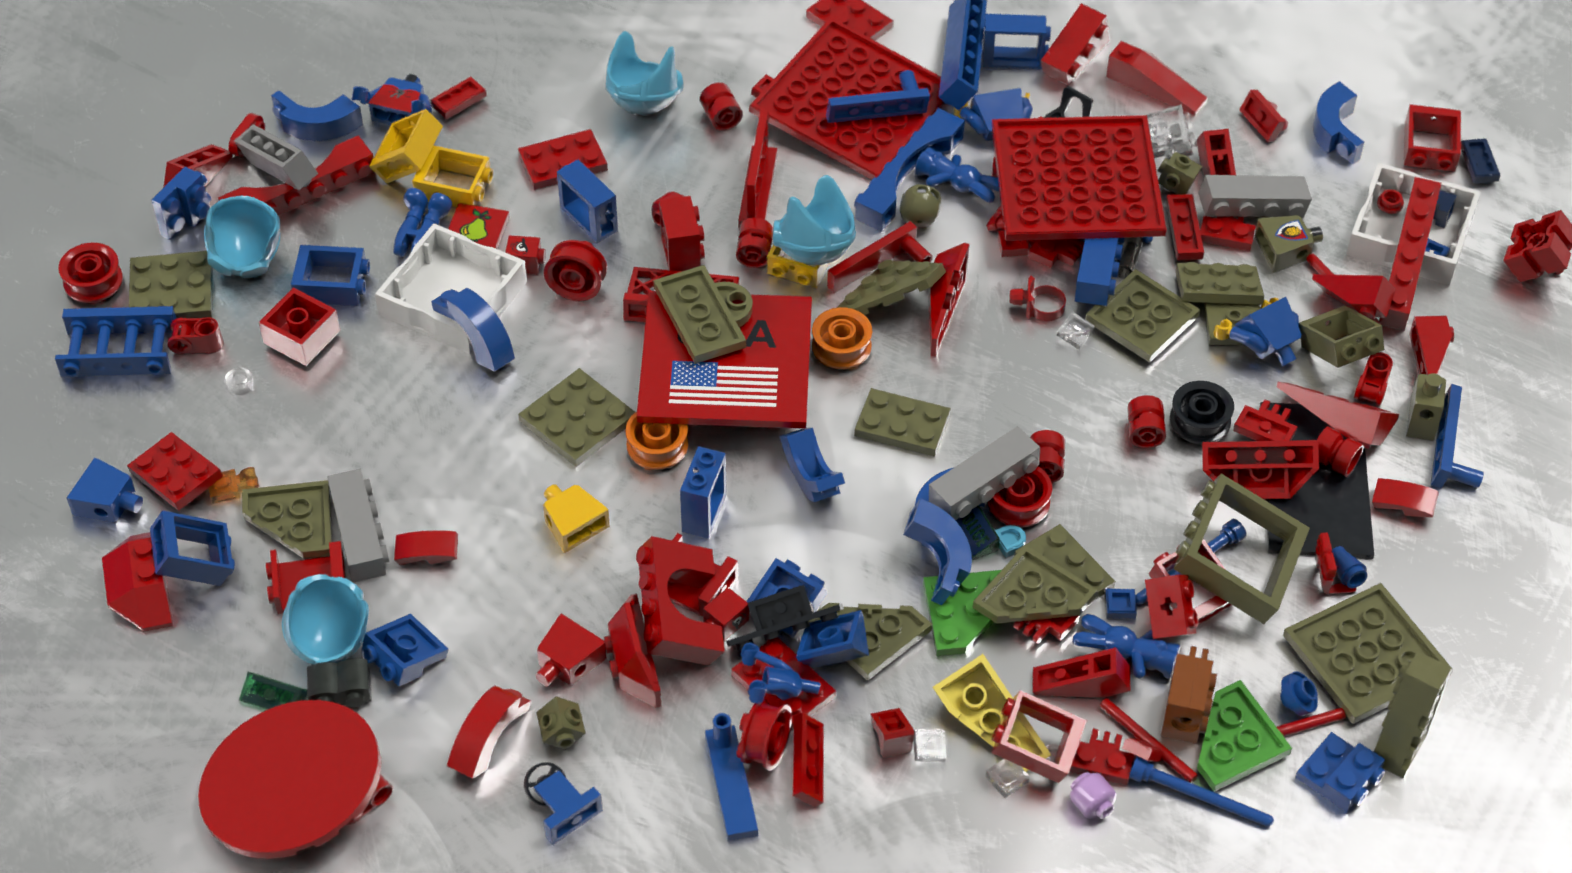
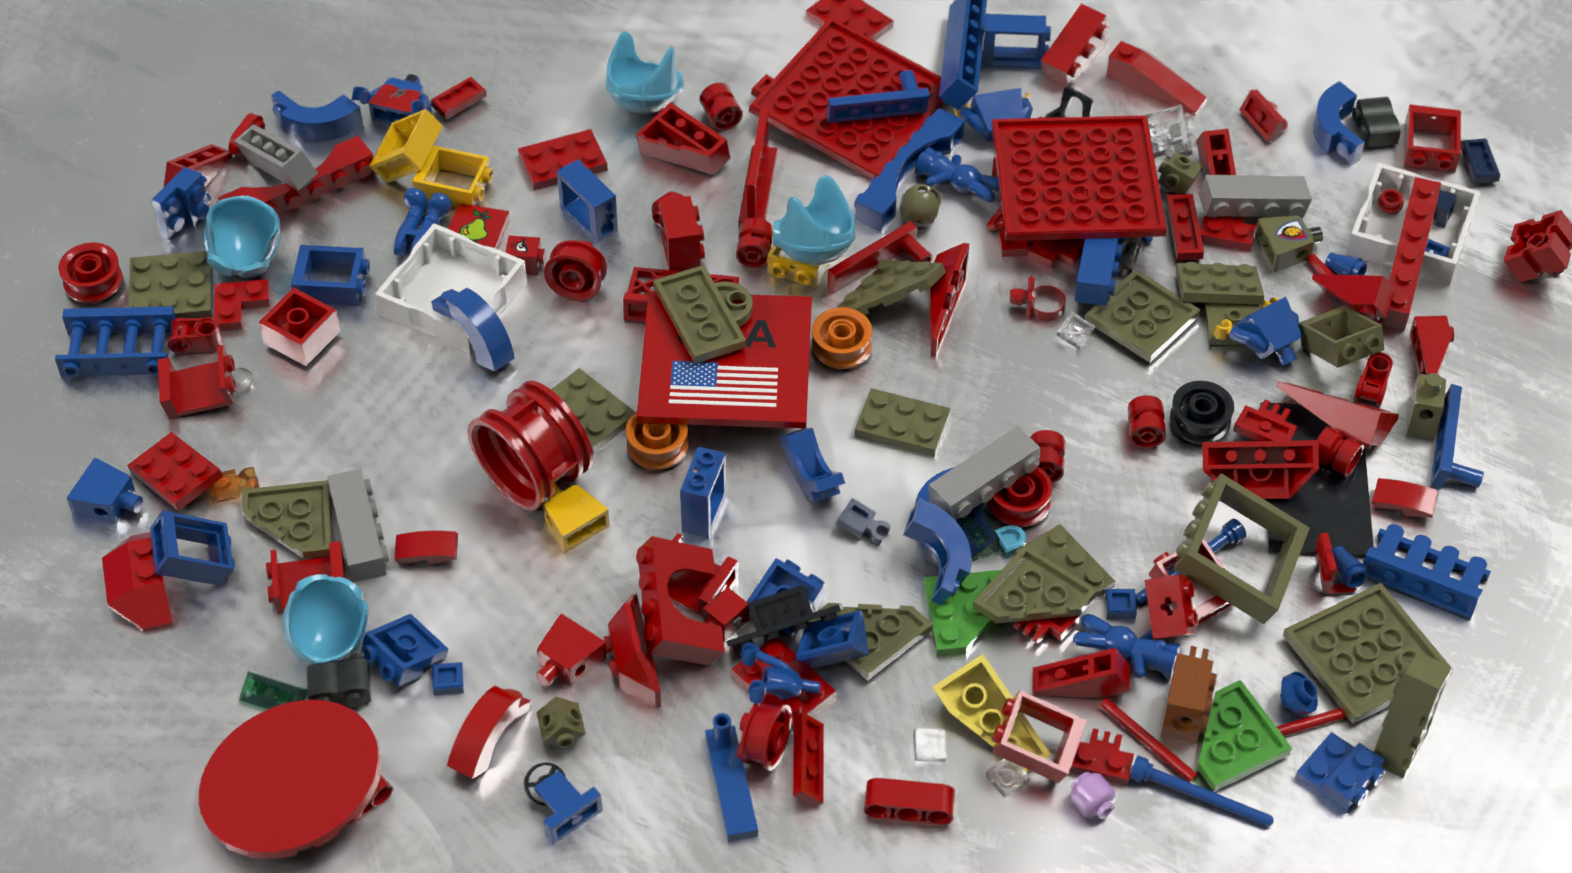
red slope [870,708,914,758] -> none
tile [1122,738,1163,761] -> none
none -> red panel [158,345,237,419]
none -> red plate [214,279,270,331]
none -> blue tile [432,662,464,695]
none -> red wheel [467,380,594,511]
none -> red wedge [636,102,731,175]
none -> plate [836,498,891,545]
none -> red beam [863,778,956,825]
none -> blue cone [1325,252,1367,275]
none -> pearl dark grey brick [1352,96,1401,147]
none -> blue fence [1363,524,1491,619]

